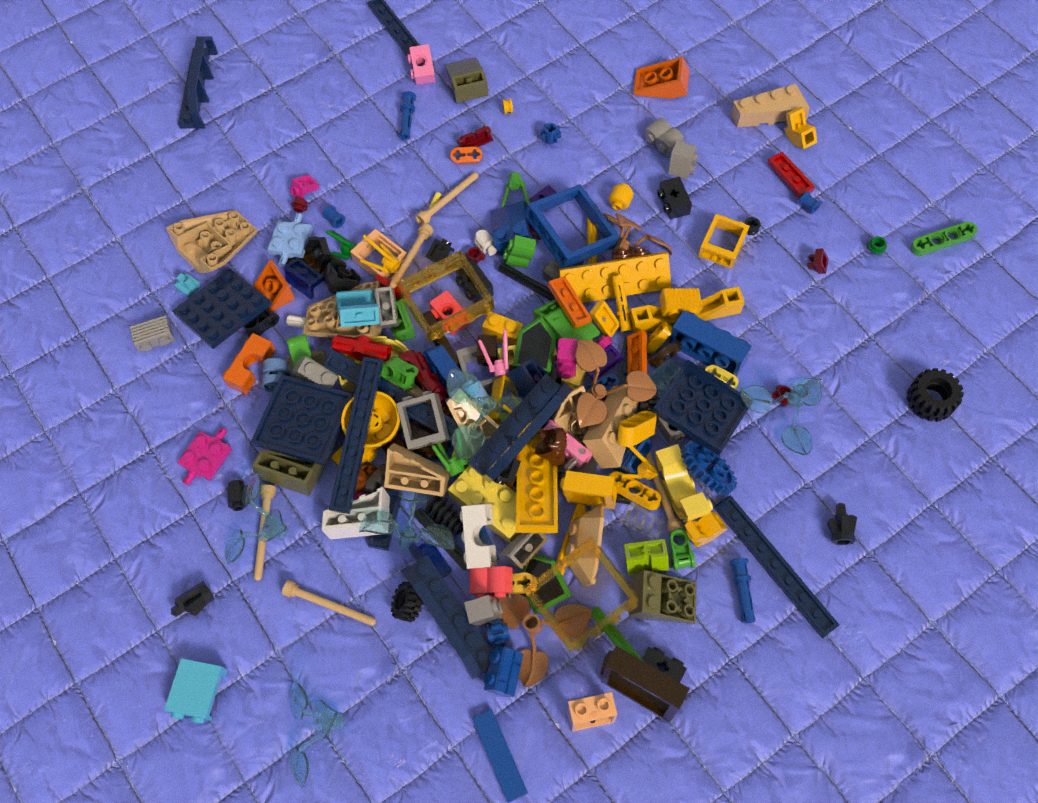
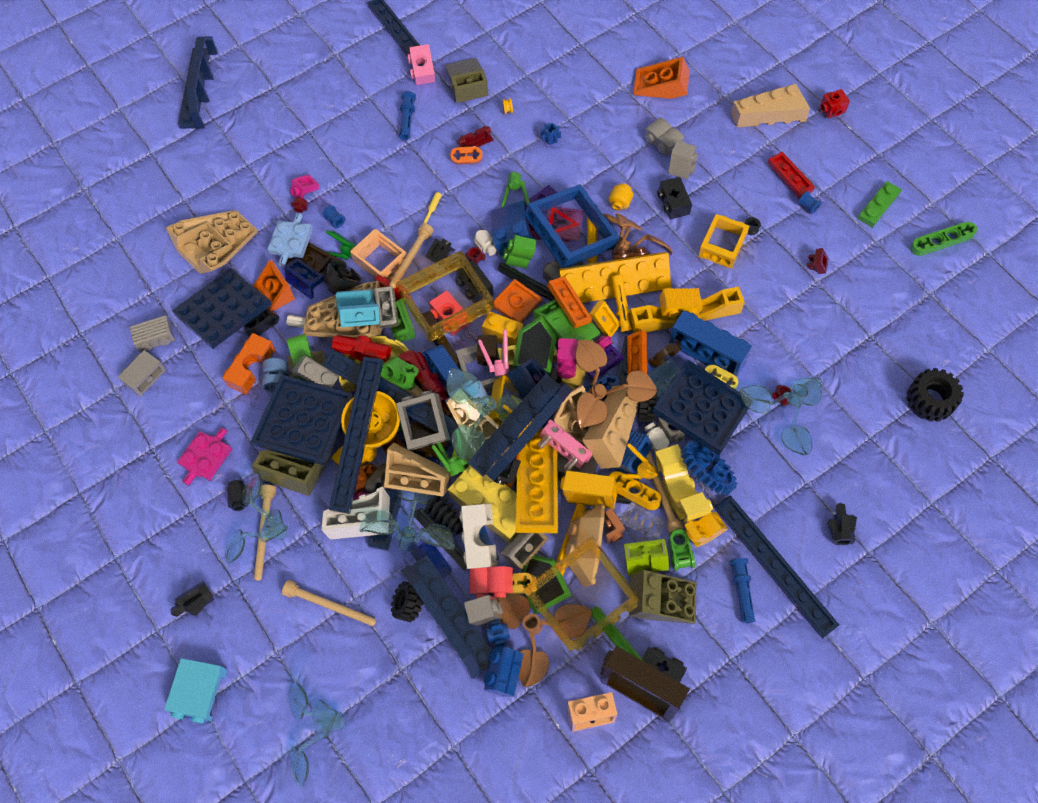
medium azure tile [174,273,201,298] -> none
black bracket [304,236,331,266] -> none
yellow plant [359,235,401,274] -> none
tan piece [415,172,479,225] -> none
blue tile [472,709,528,803] -> none
reddish brown piece [535,427,567,466] -> none
yellow beam [617,411,657,447] -> none
yellow beam [647,321,673,354] -> none
yellow brick [784,107,817,149] -> none
green plate [868,236,887,254] -> none
none -> light grey brick [118,350,166,397]
none -> orange plate [491,279,543,323]
none -> clear pink piece [547,207,584,243]
none -> nougat bracket [604,508,625,544]
none -> white arm [644,422,669,451]
none -> red brick [820,89,850,118]
none -> bright green plate [857,181,902,228]

